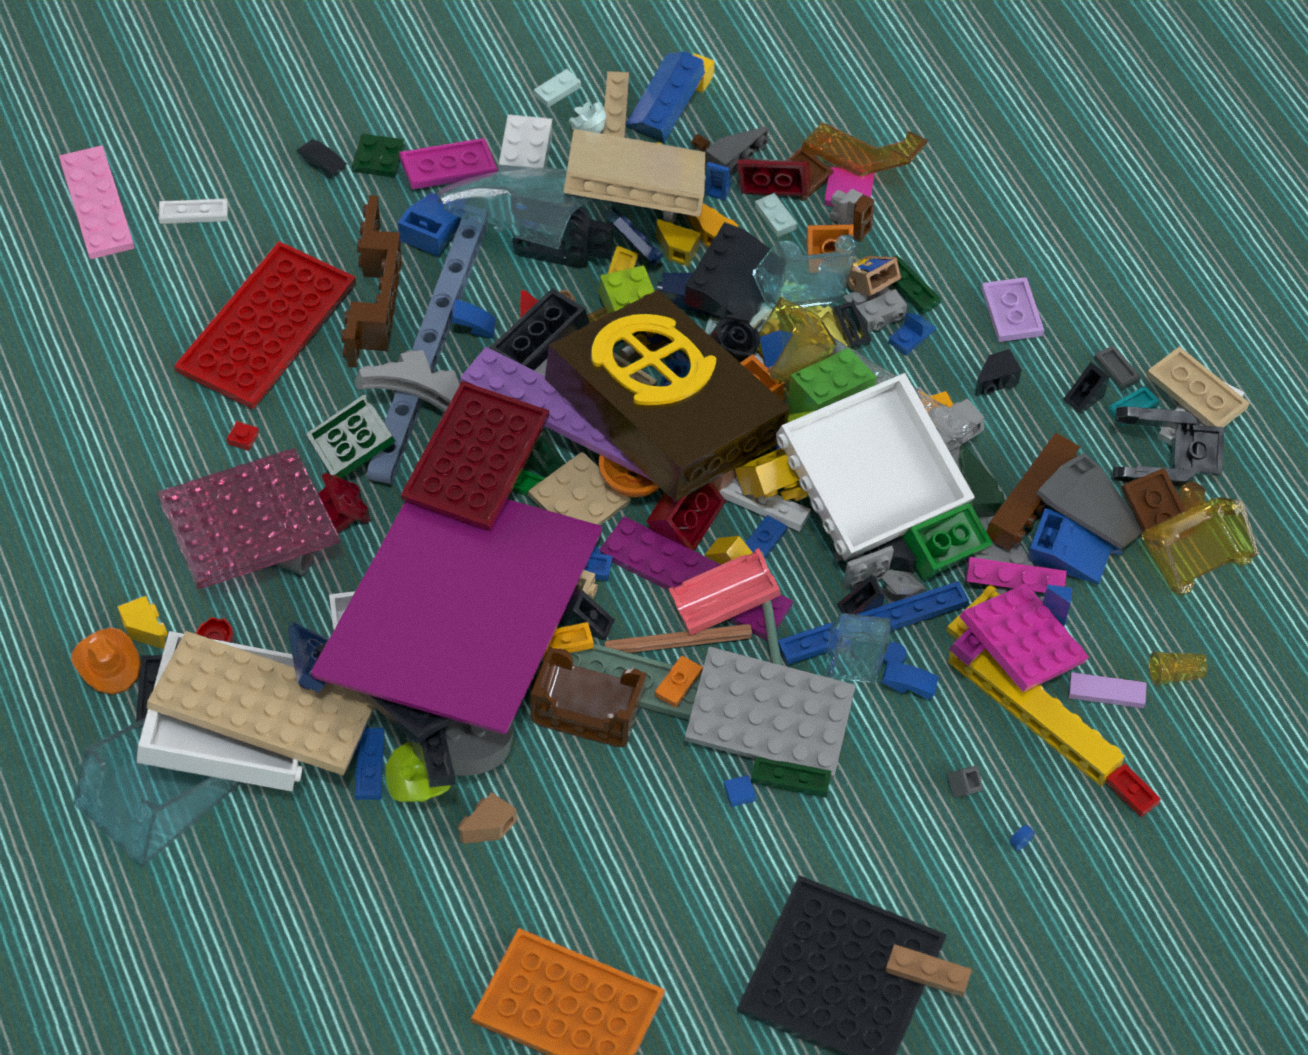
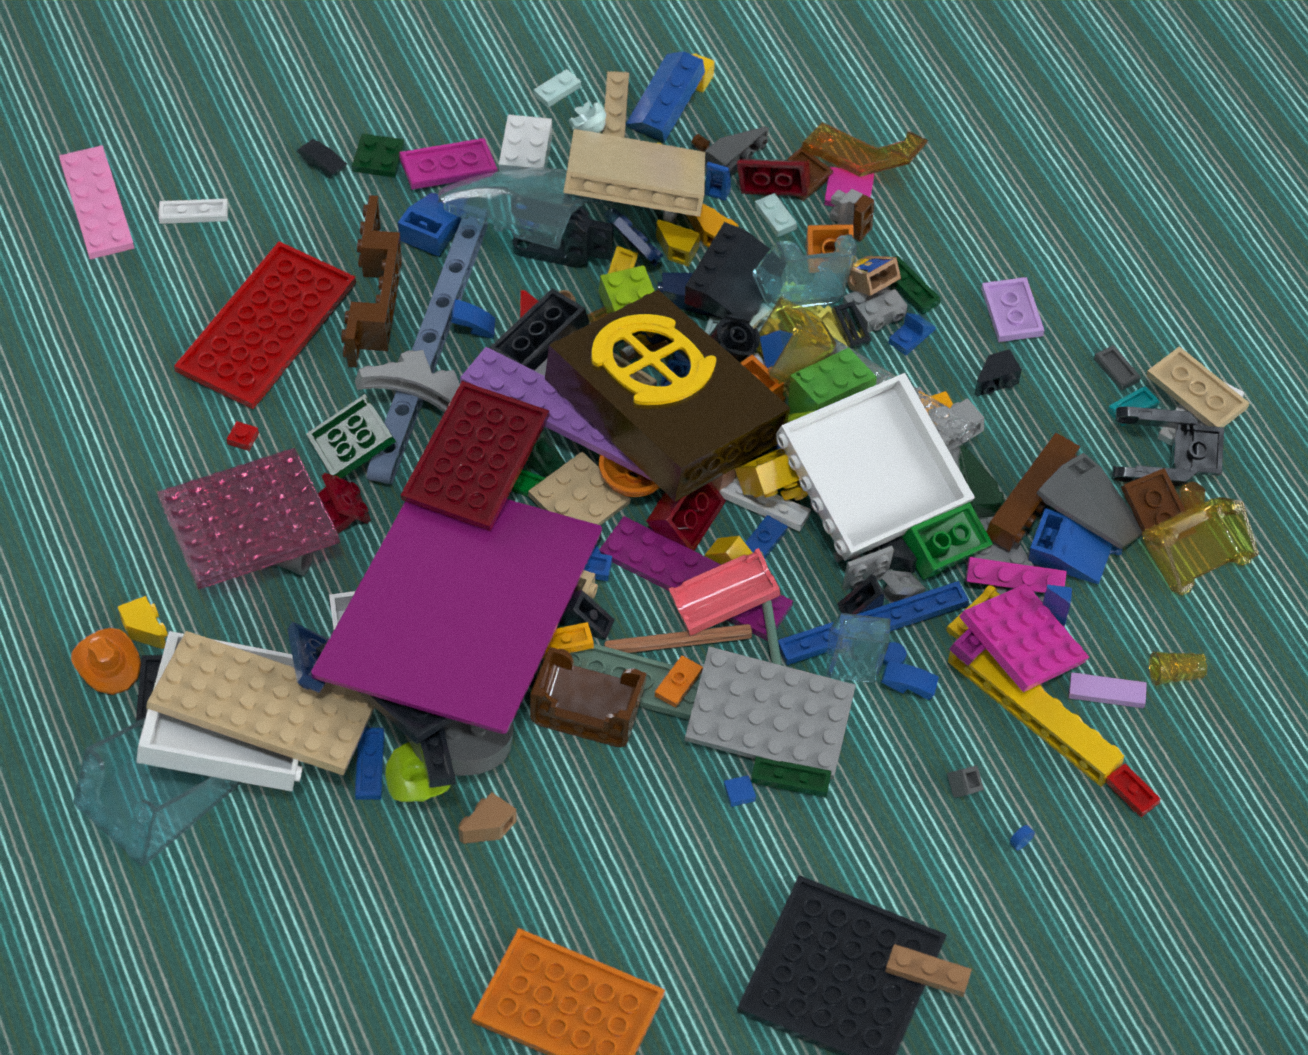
red hair [196,617,234,643] -> none
black slope [1063,362,1110,414] -> none

